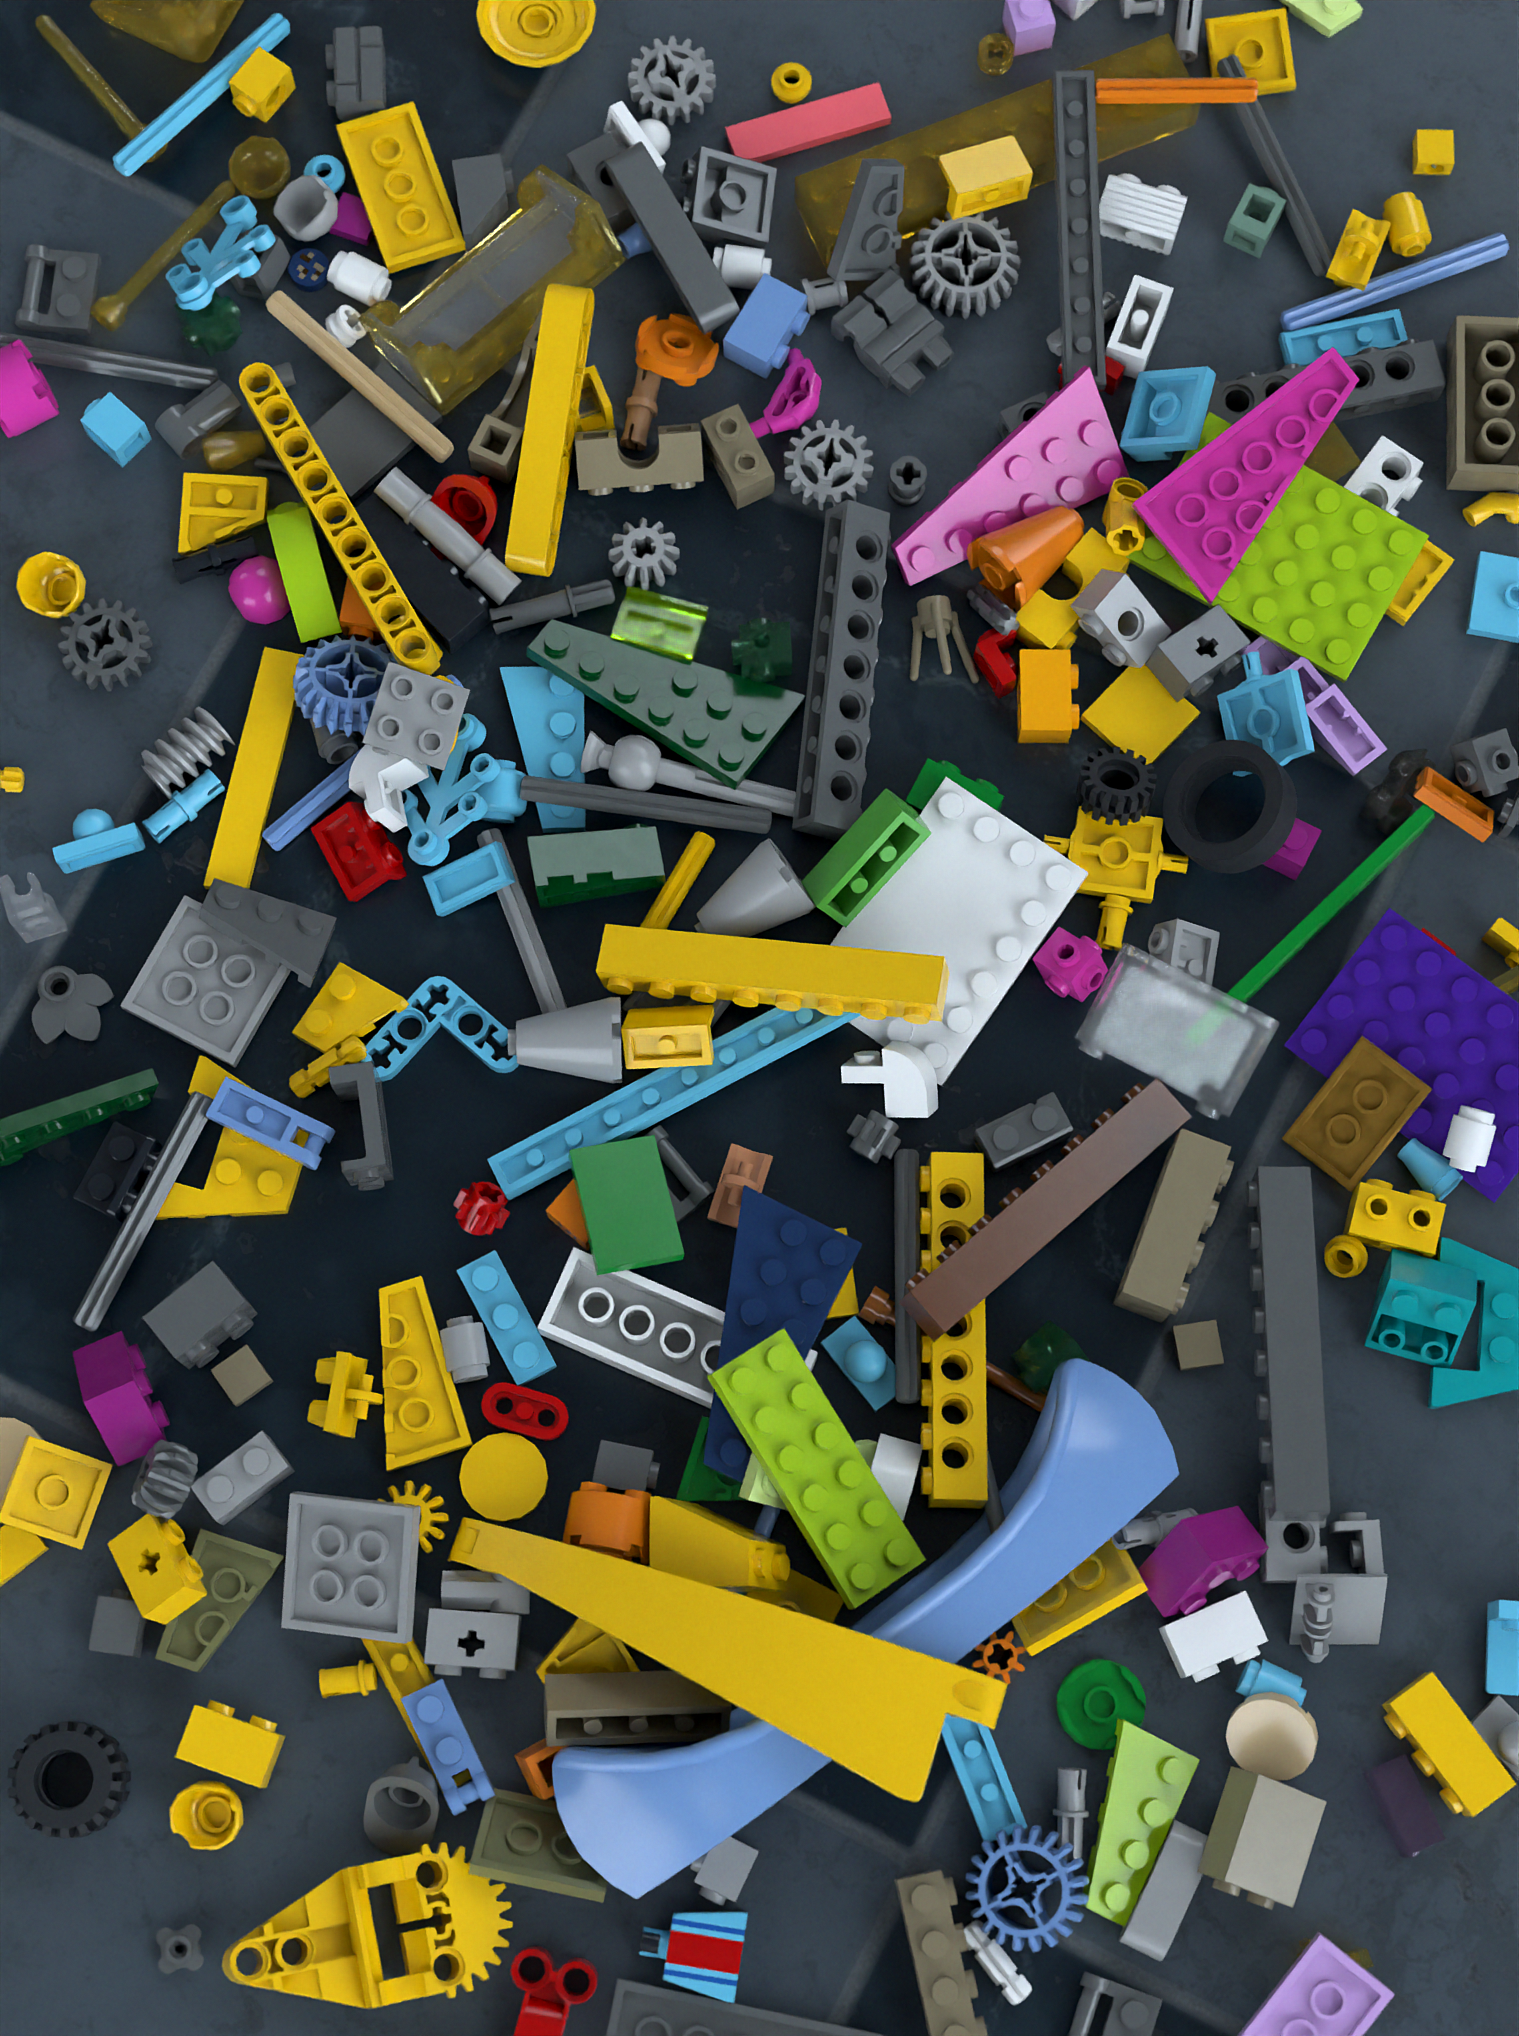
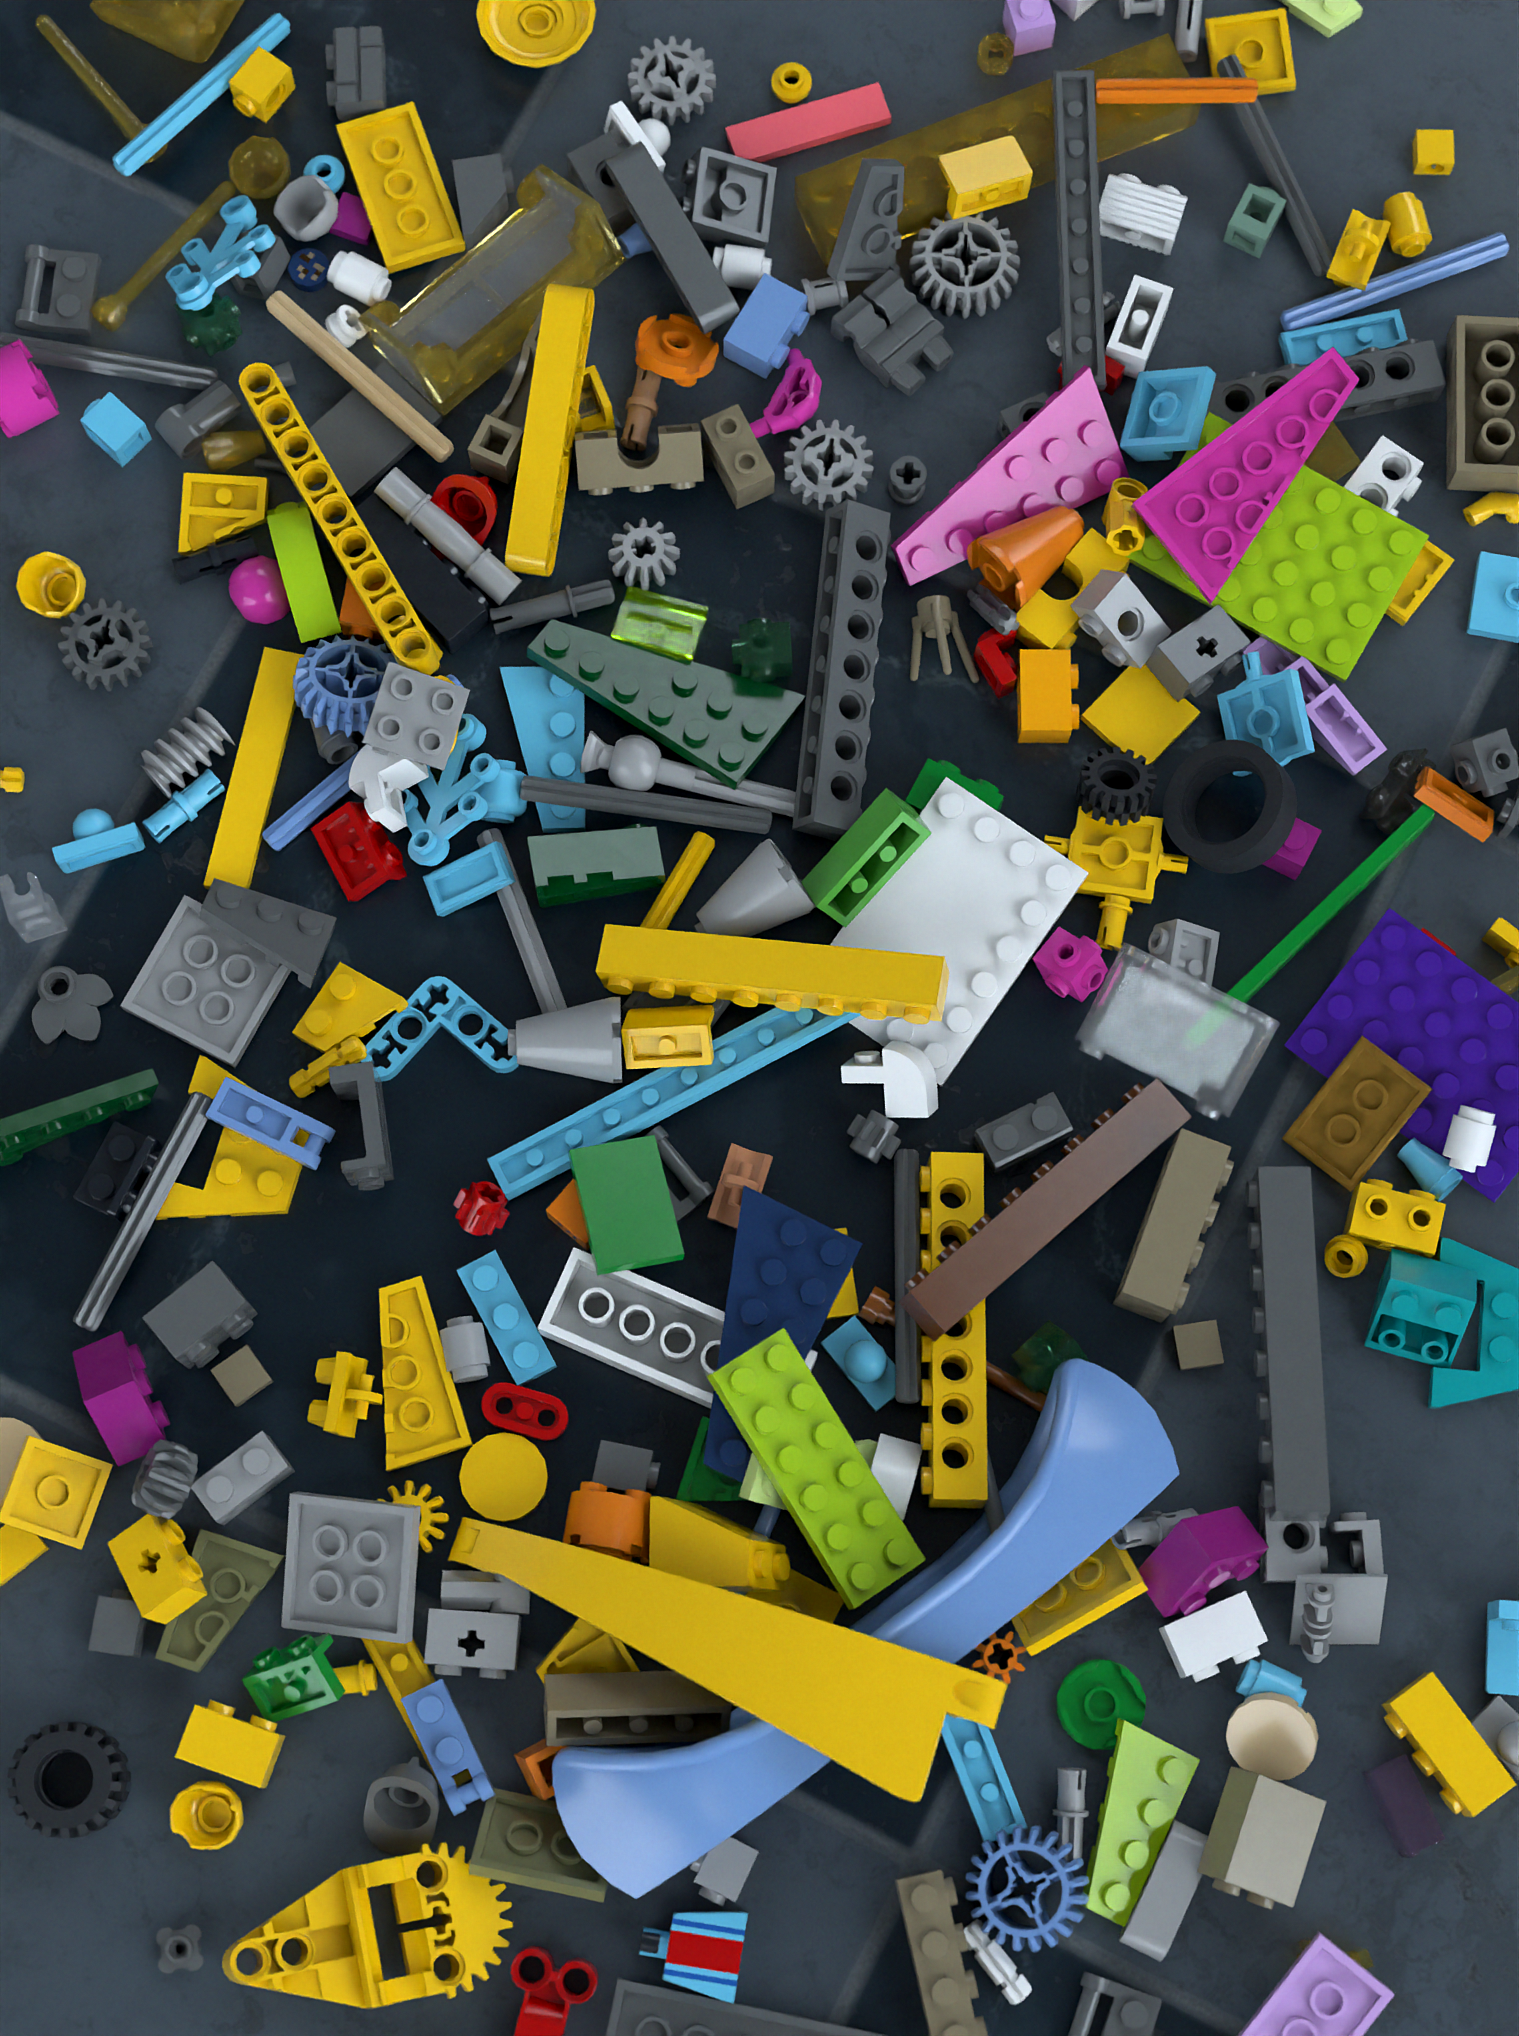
none -> green bracket [242,1633,345,1722]

